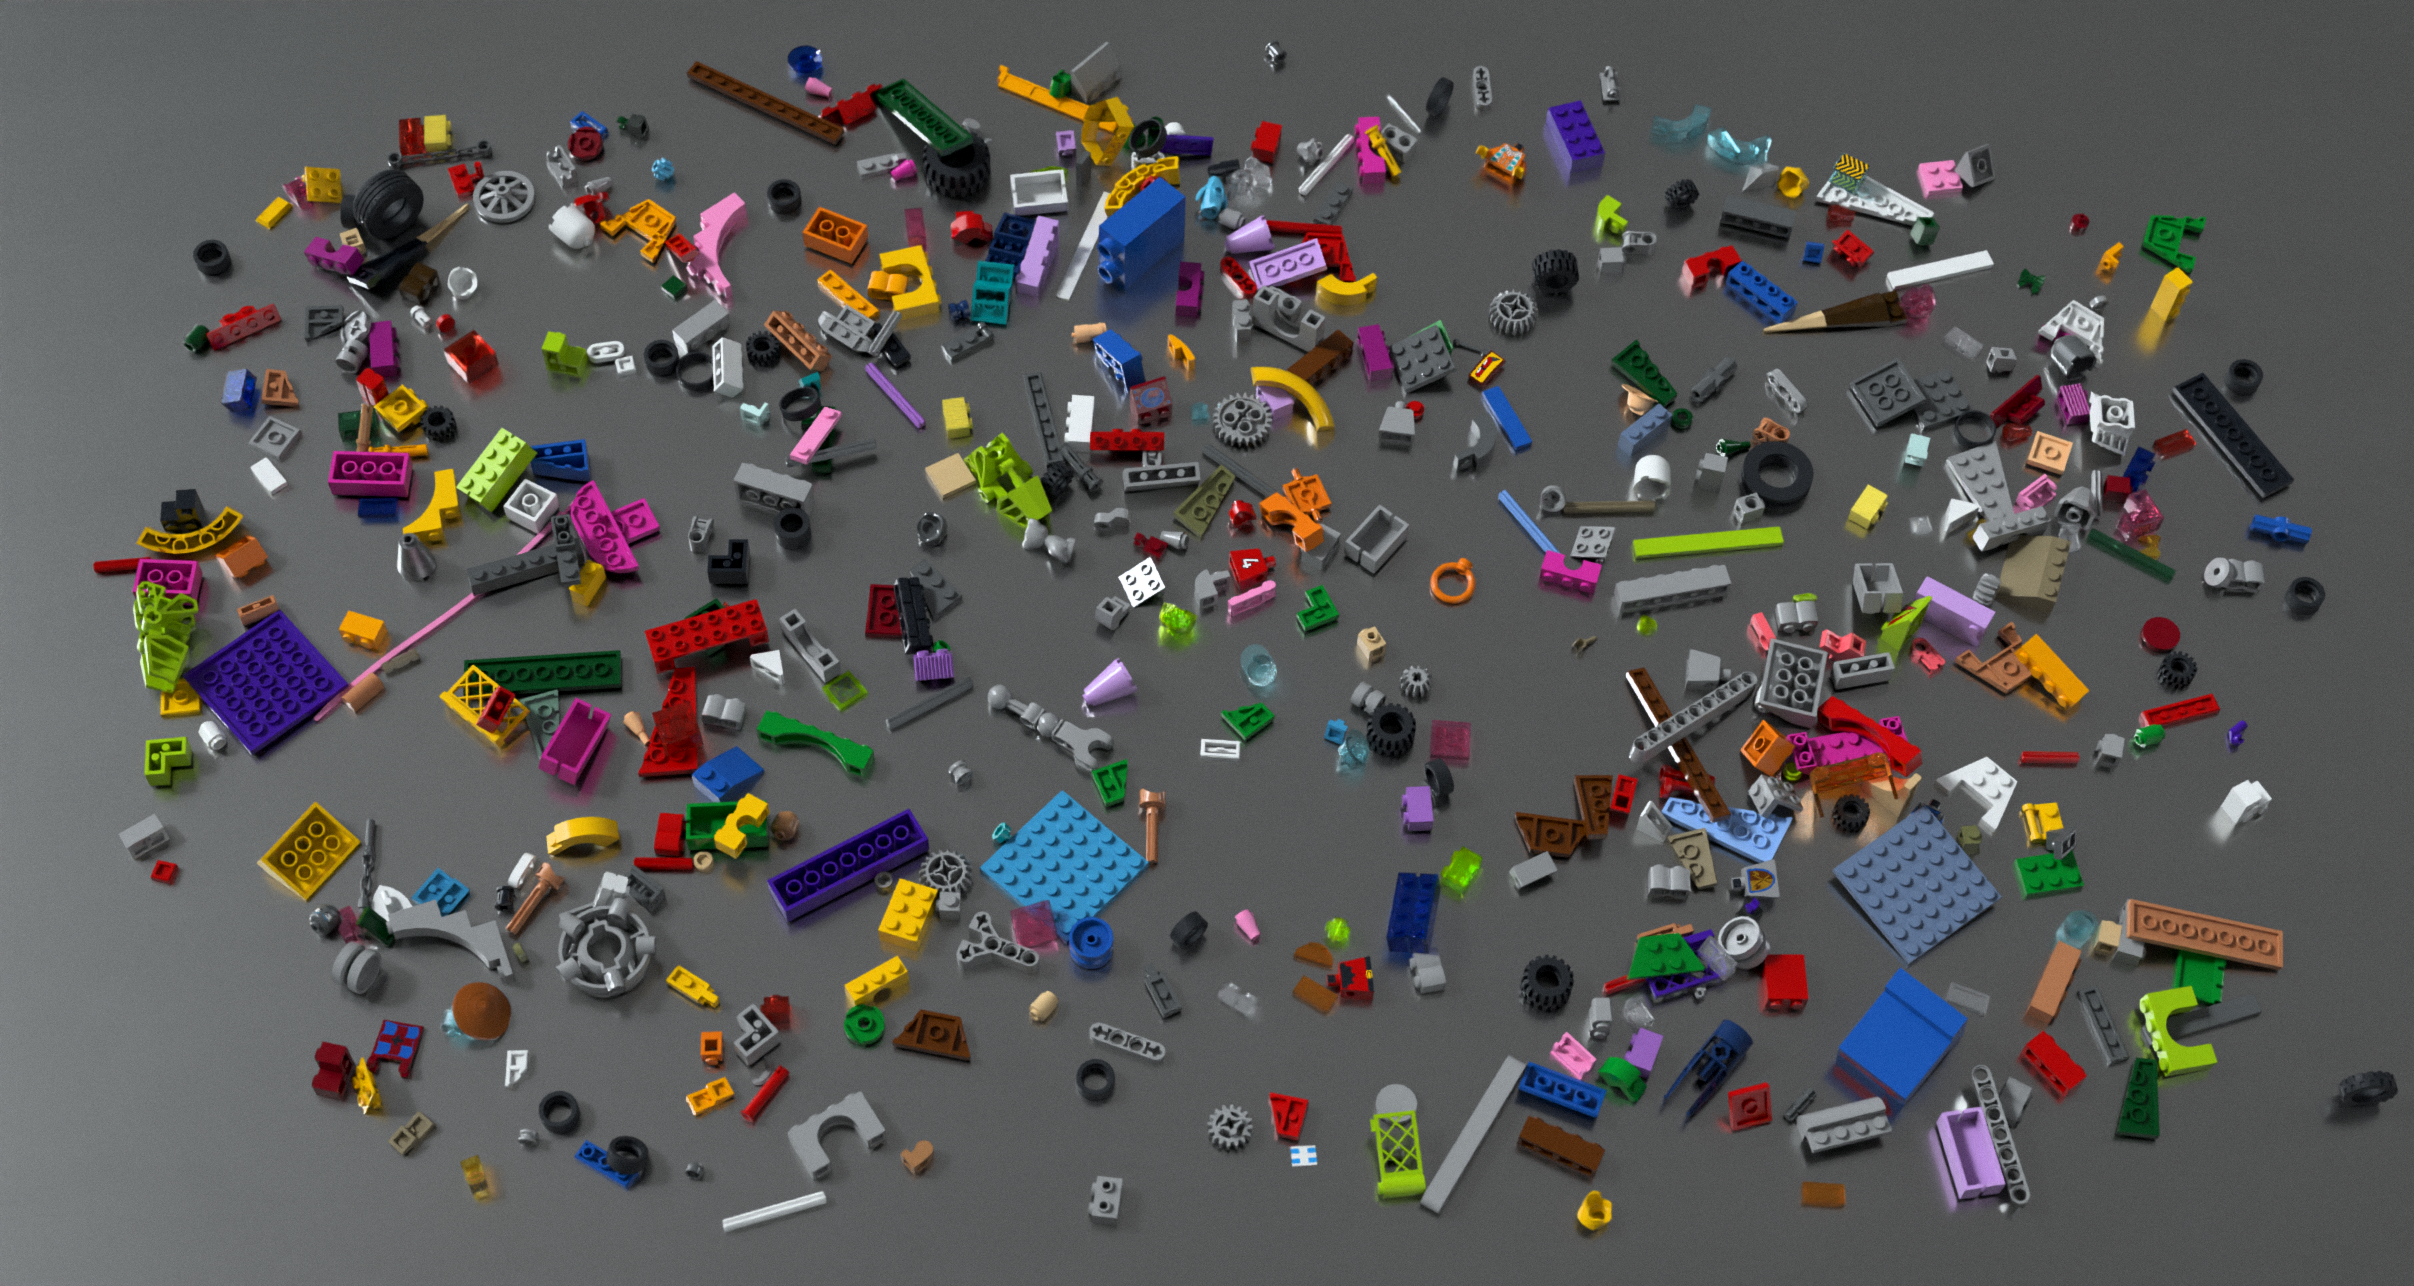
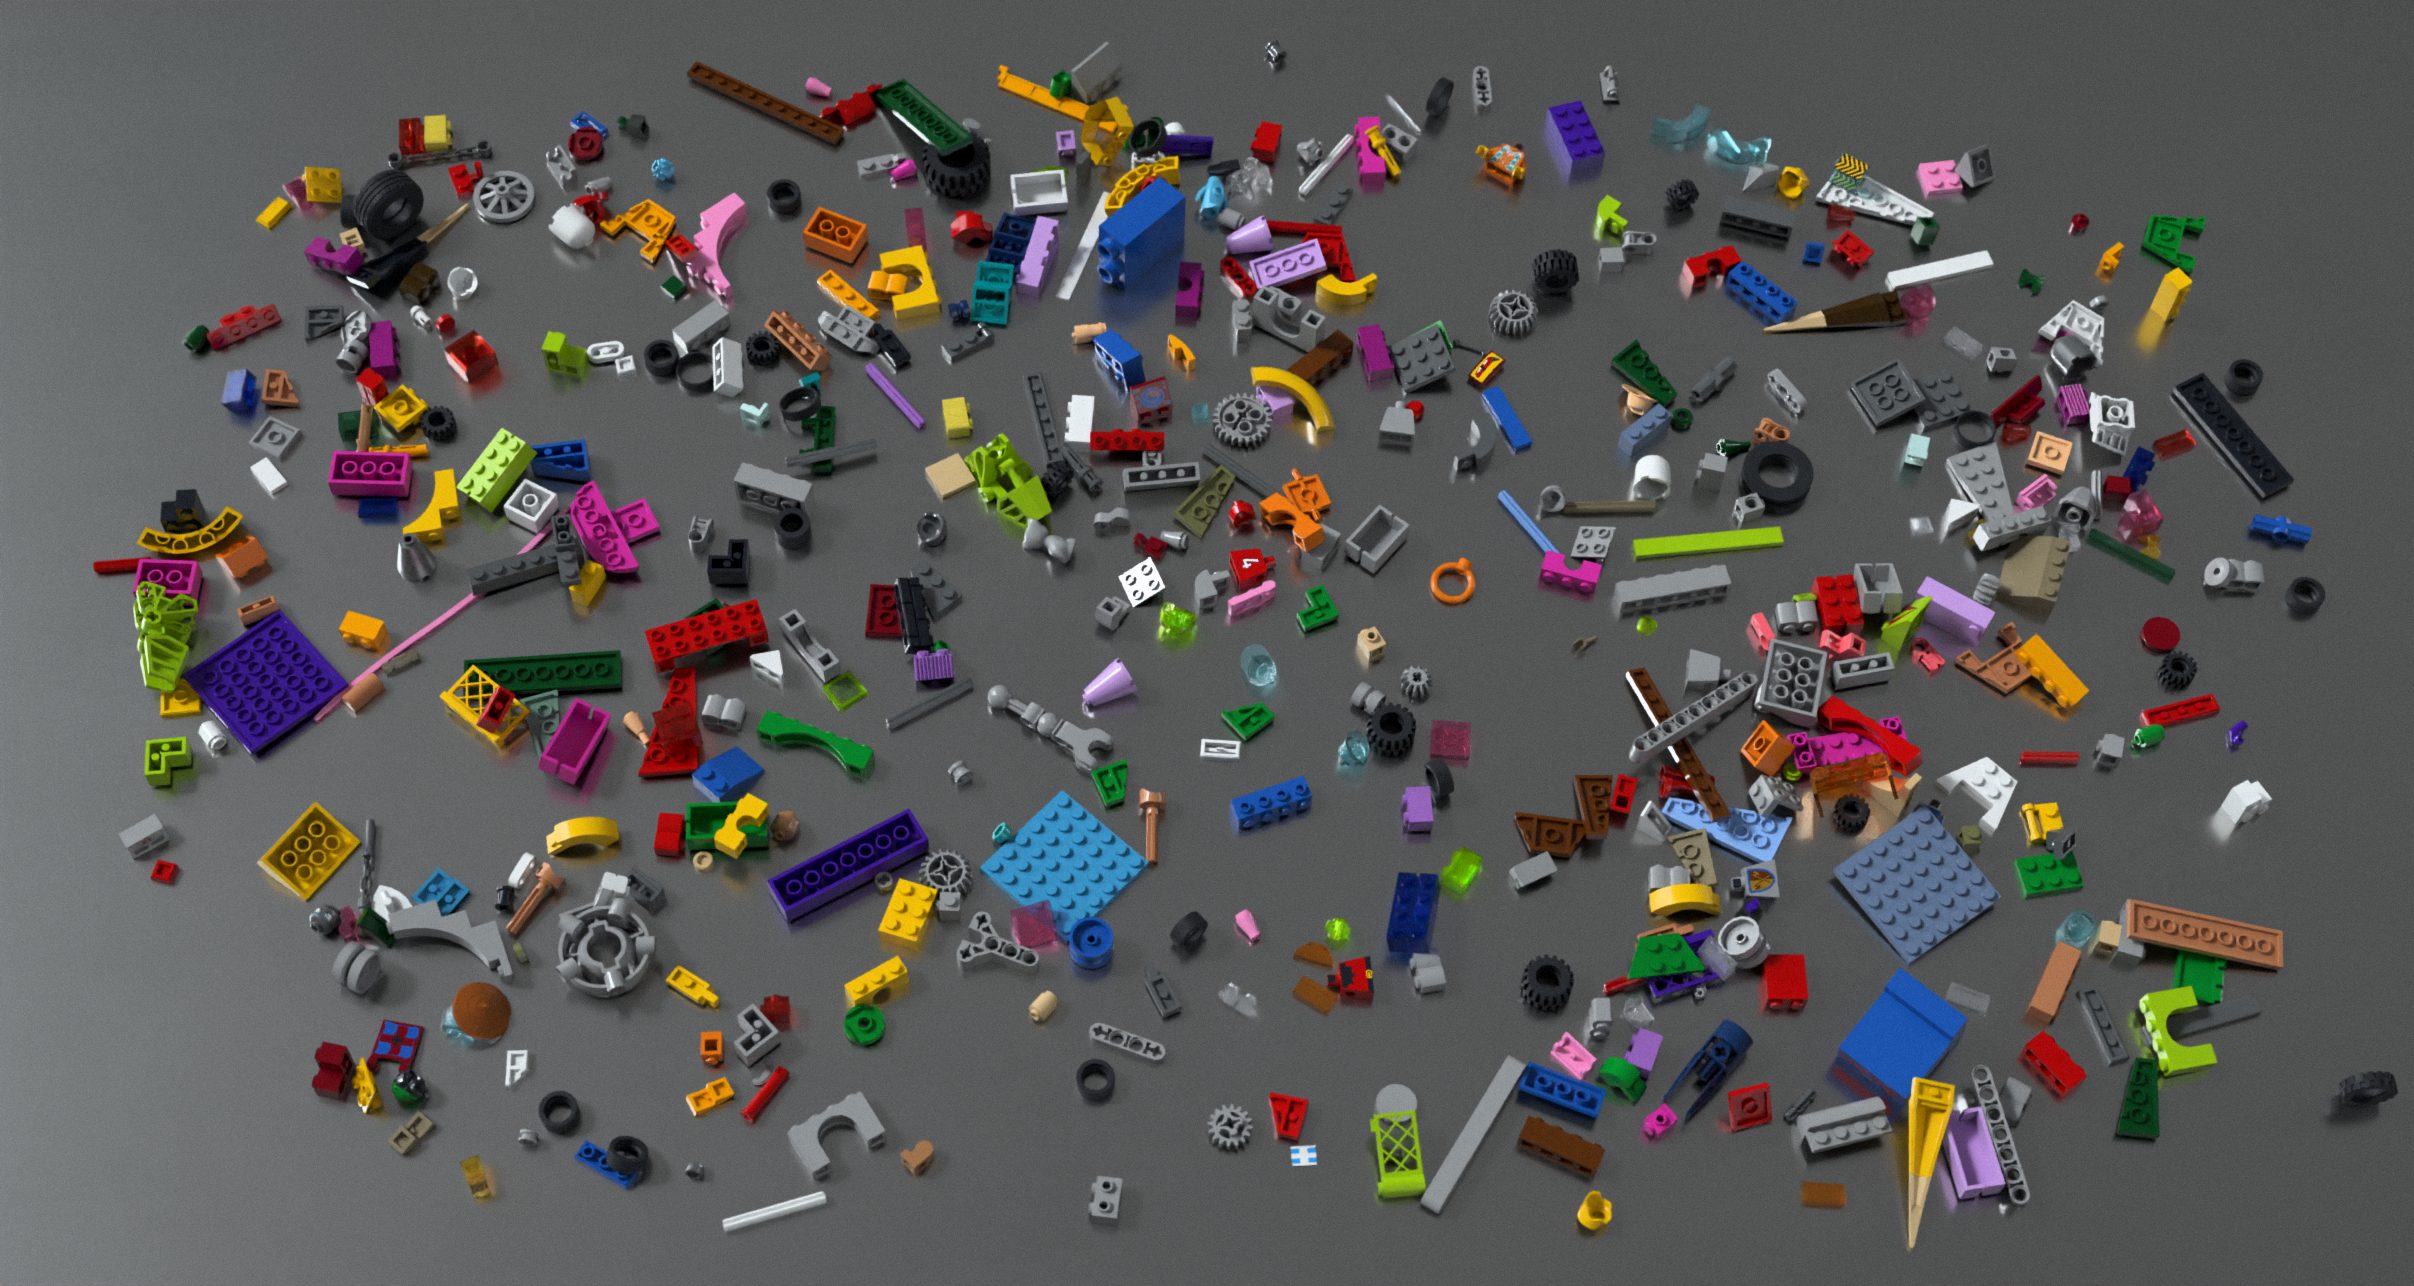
black tyre [193,239,230,275] -> none
red axle [634,857,694,870] -> none
clear blue dish [787,45,822,74] -> none
bright pink plate [790,407,842,465] -> none
light grey axle [869,311,902,356] -> none
reddish brown wing [892,1009,971,1061] -> none
dark azure tile [1324,718,1348,745] -> none
light yellow brick [1848,484,1888,529] -> none
none -> black piece [392,1069,425,1102]
none -> blue brick [1230,776,1313,829]
none -> dark pink brick [1643,1103,1678,1140]
none -> yellow arch [1649,884,1721,917]
none -> red piece [1812,574,1864,636]
none -> yellow plate [1909,1077,1955,1249]

